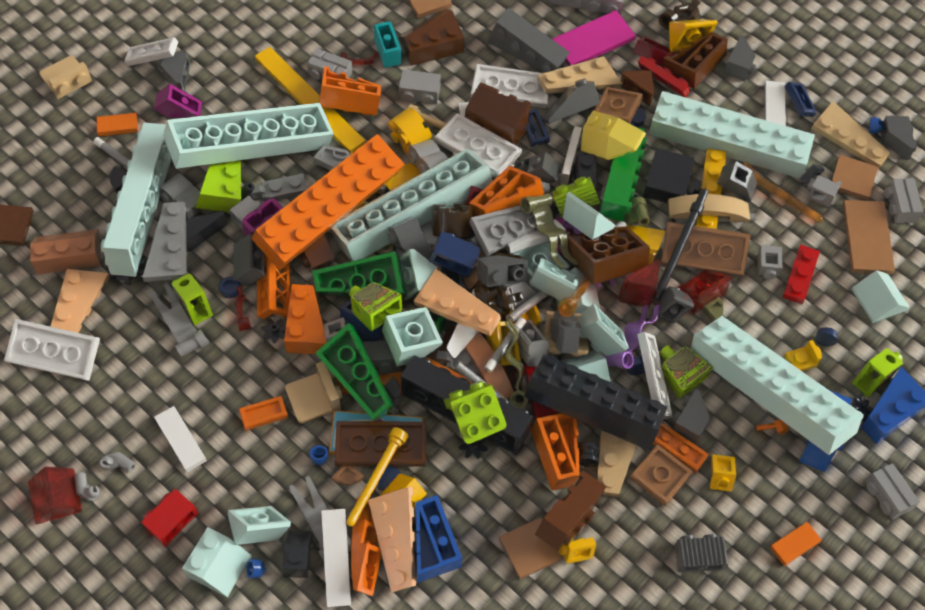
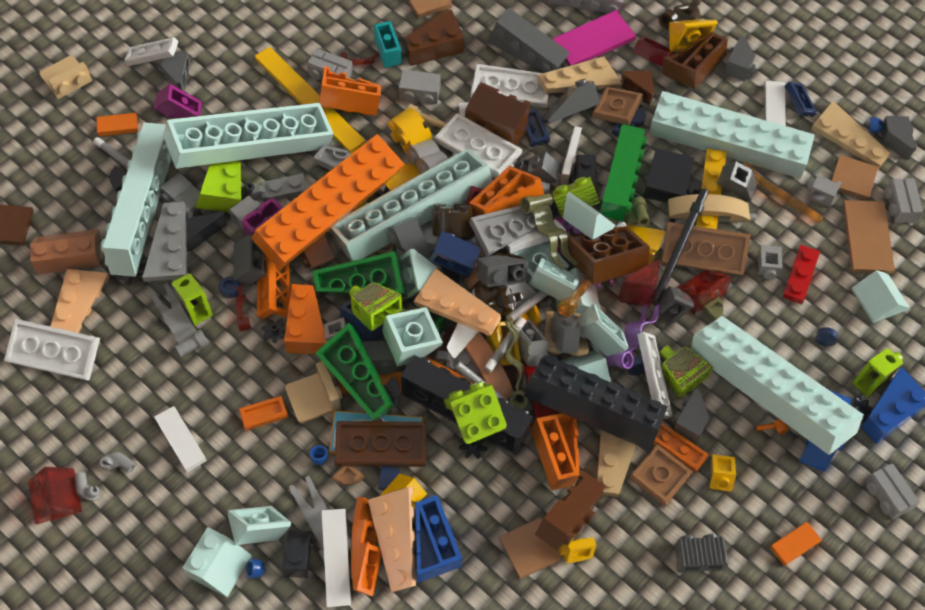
red brick [141,488,199,547] -> none
yellow piece [346,427,408,526] -> none
black wheel [578,442,600,467] -> none
light yellow wedge [581,110,646,160] -> none
red plate [638,55,690,98] -> none
yellow bracket [784,340,822,372] -> none
black tile [800,164,825,184] -> none

